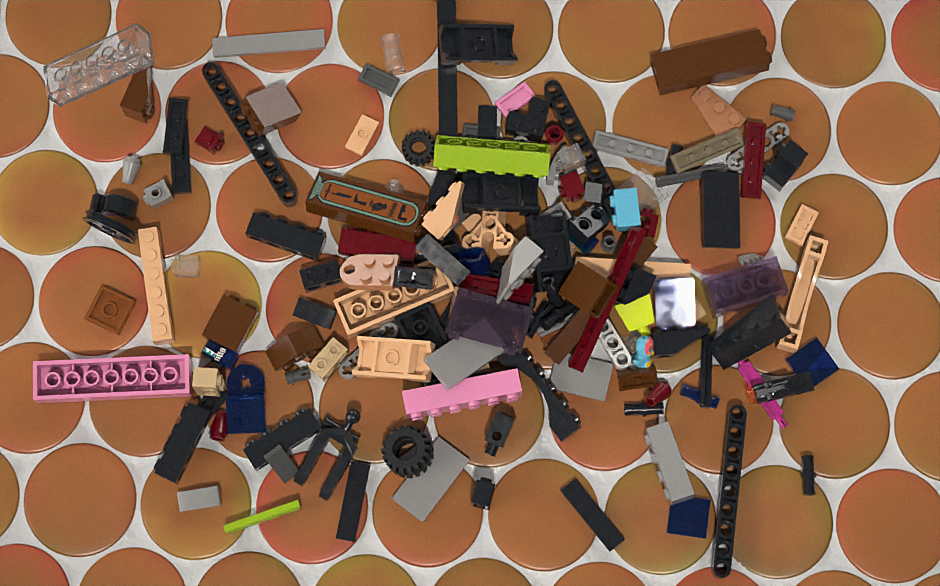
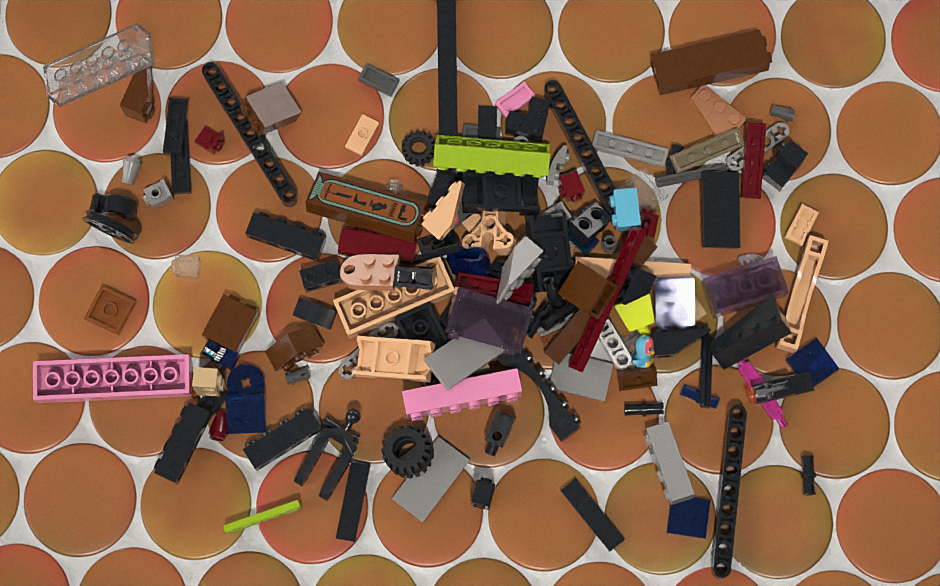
light nougat arch [138,227,175,345] -> none
light grey slope [177,486,221,512] -> none
light grey tile [212,29,326,58] -> none
dark grey tile [264,445,299,484] -> none
tan brick [308,337,349,382] -> none
clear brick [381,33,406,74] -> none
tile [414,233,470,286] -> none
black piece [438,24,518,65] -> none
dark red cone [545,125,564,145] -> none
clear brick [555,143,586,174] -> none
tile [584,181,606,203] -> none
dark red cone [645,381,672,407] -> none

